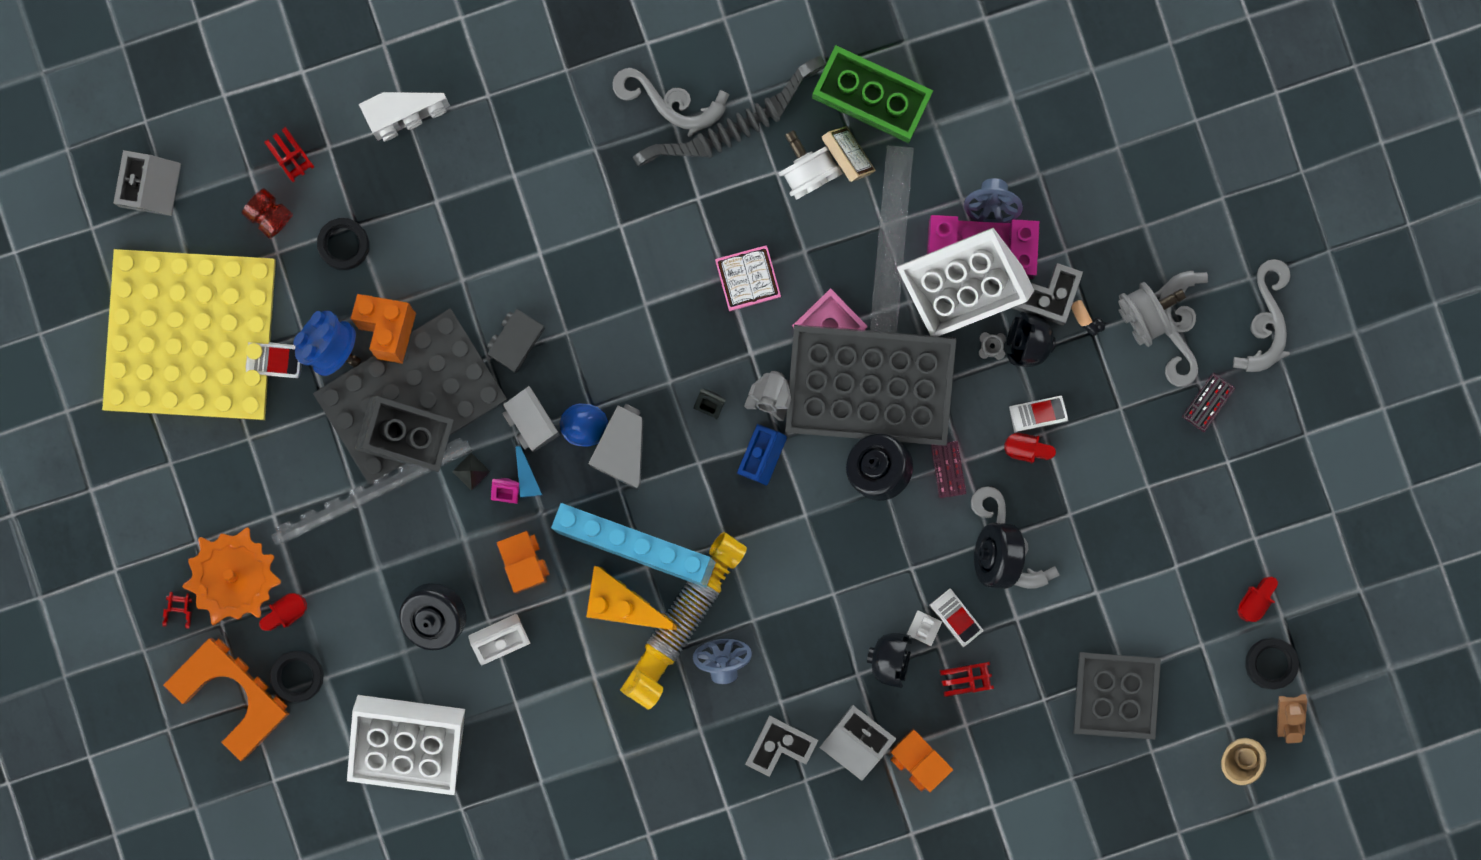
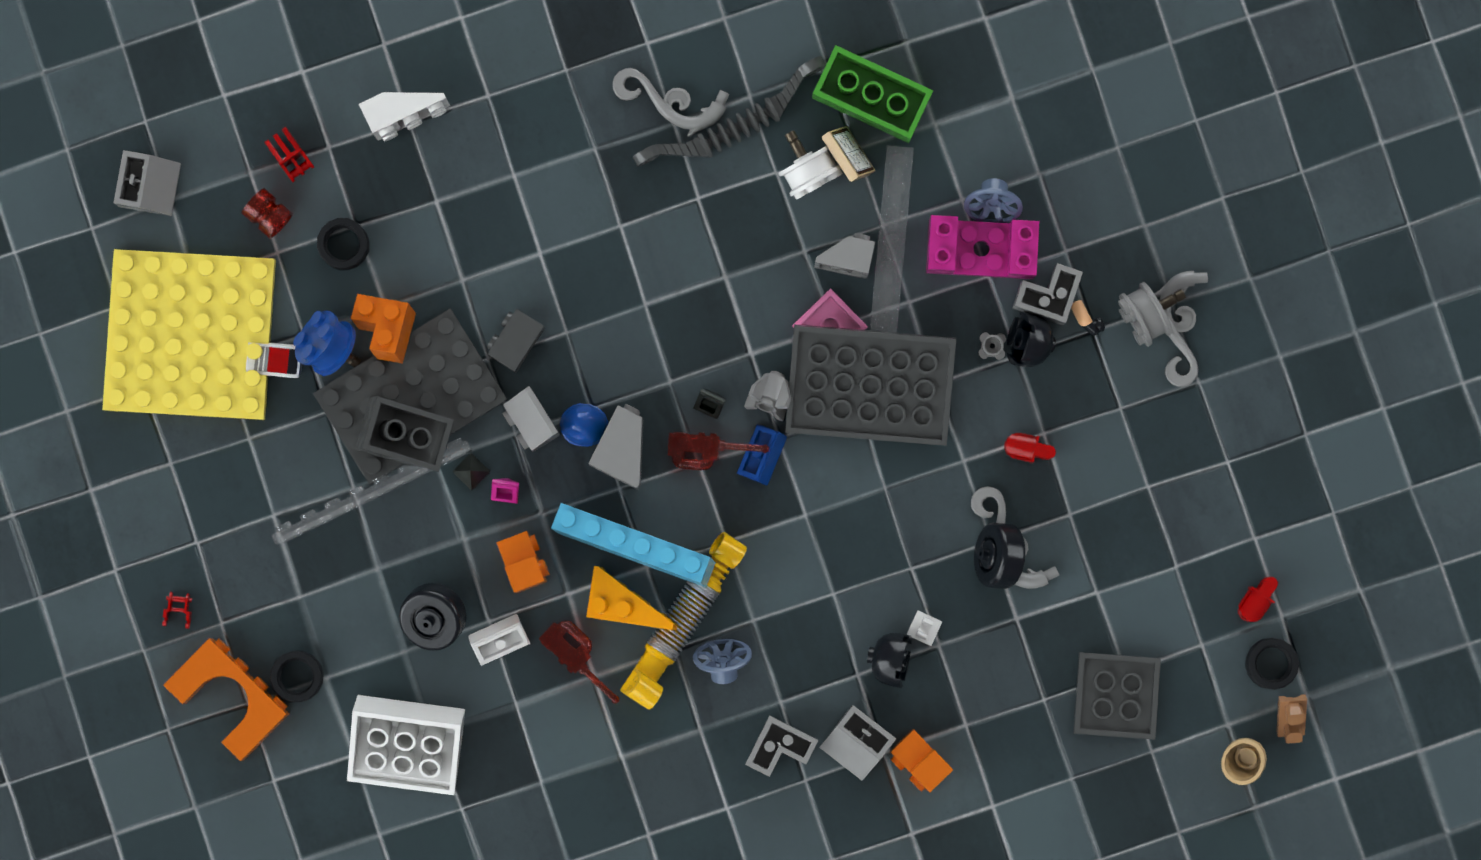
orange piece [182,527,281,625] -> none
red arm [259,593,307,631] -> none
dark azure piece [516,446,543,498] -> none
tile [715,245,781,312] -> none
black wheel [846,434,913,501] -> none
white slope [897,228,1034,336] -> none
slope [929,588,984,647] -> none
clear pink tile [931,441,966,499] -> none
red arm [940,662,994,697] -> none
slope [1009,395,1069,433] -> none
tile [1182,373,1235,432] -> none
light grey plant [1233,259,1291,372] -> none
none -> clear red piece [539,620,620,704]
none -> clear red piece [668,432,769,471]
none -> light grey slope [814,233,875,279]

